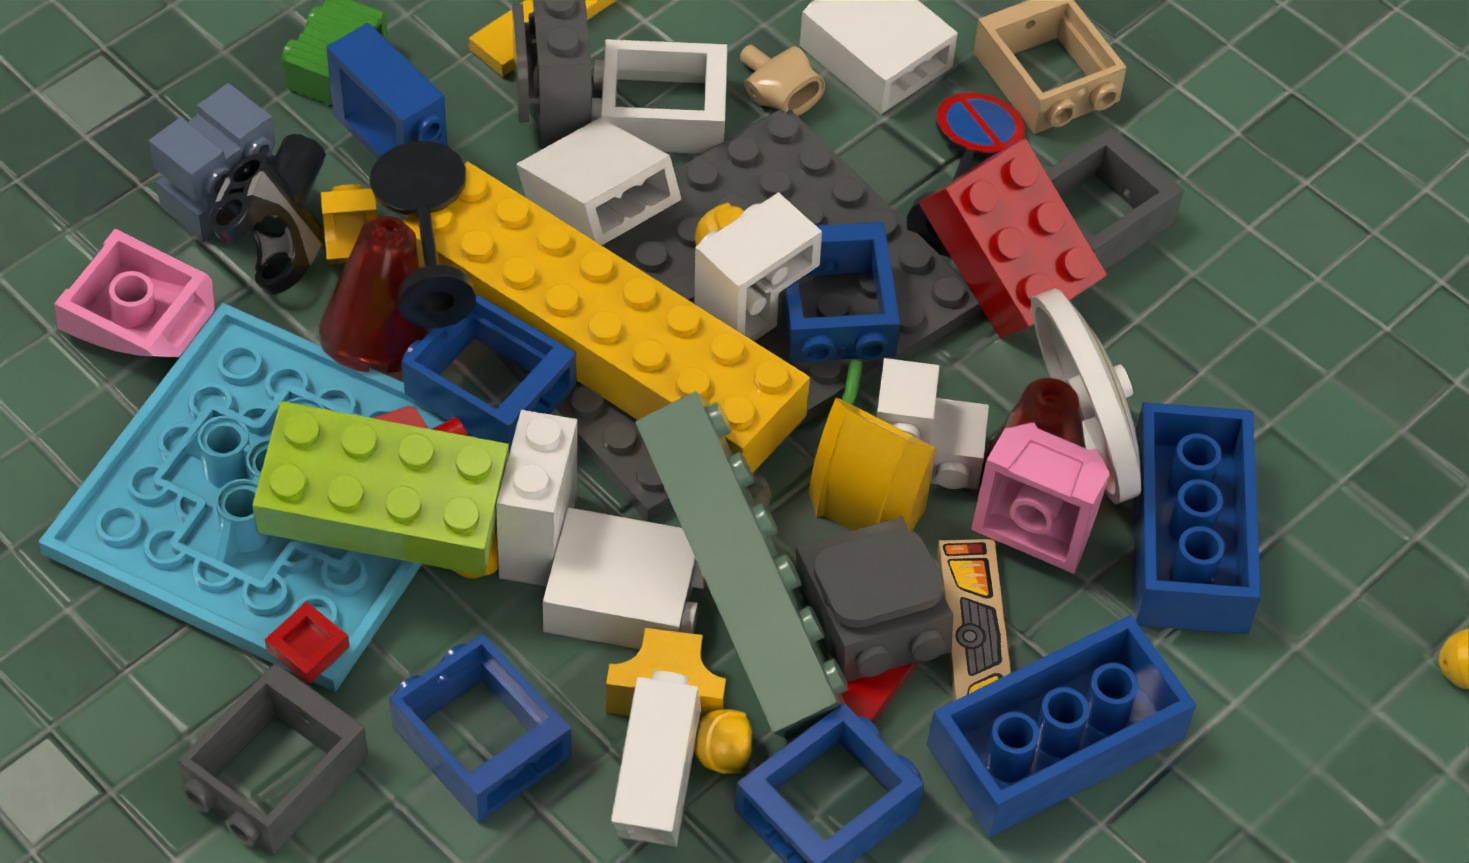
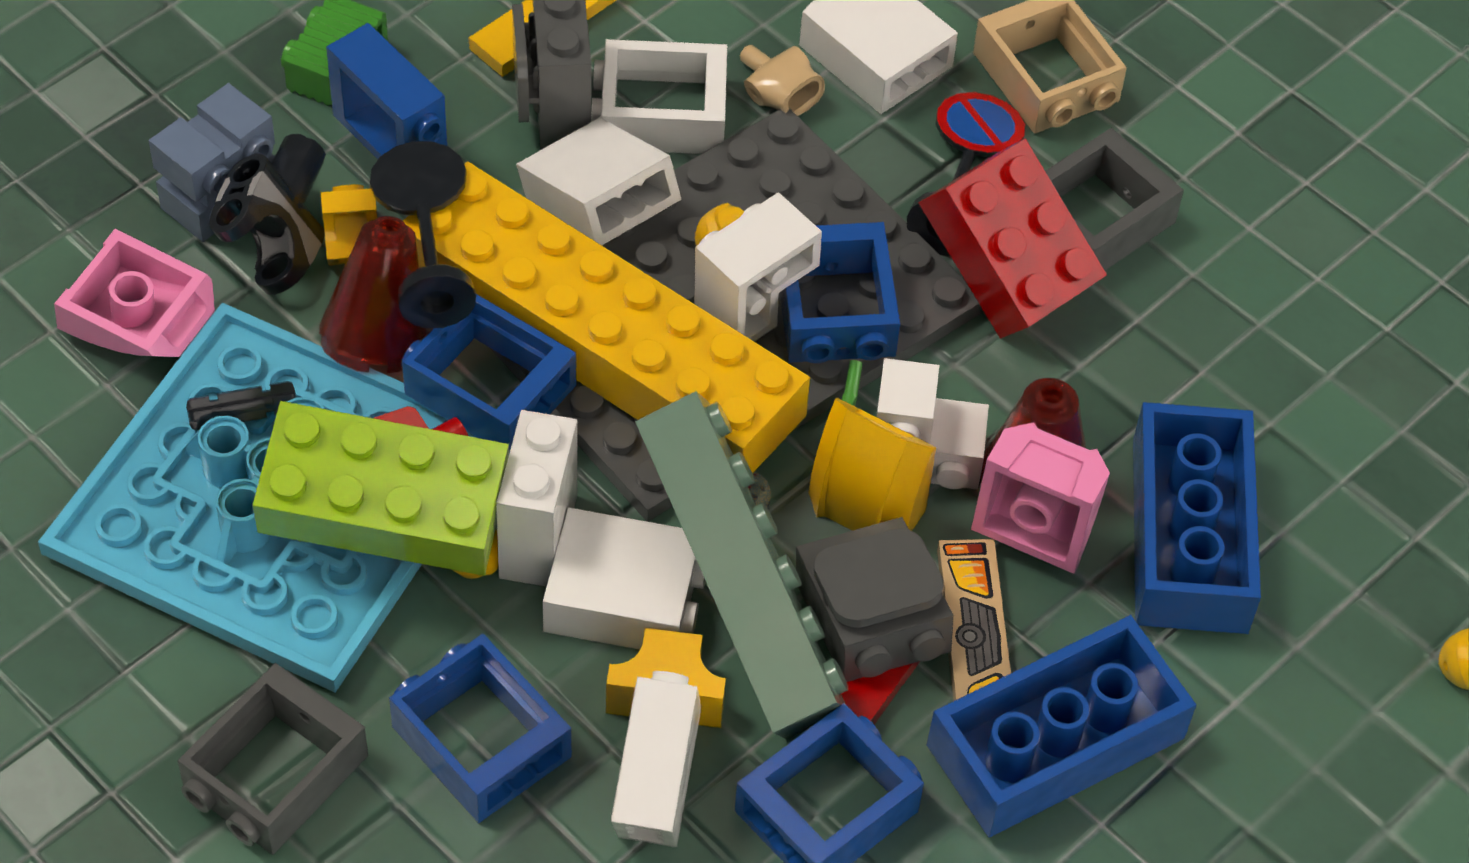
red plate [264,602,350,685] -> none
yellow piece [694,709,753,774] -> none
white dish [1031,288,1141,504] -> none
none -> black axle [186,381,297,431]

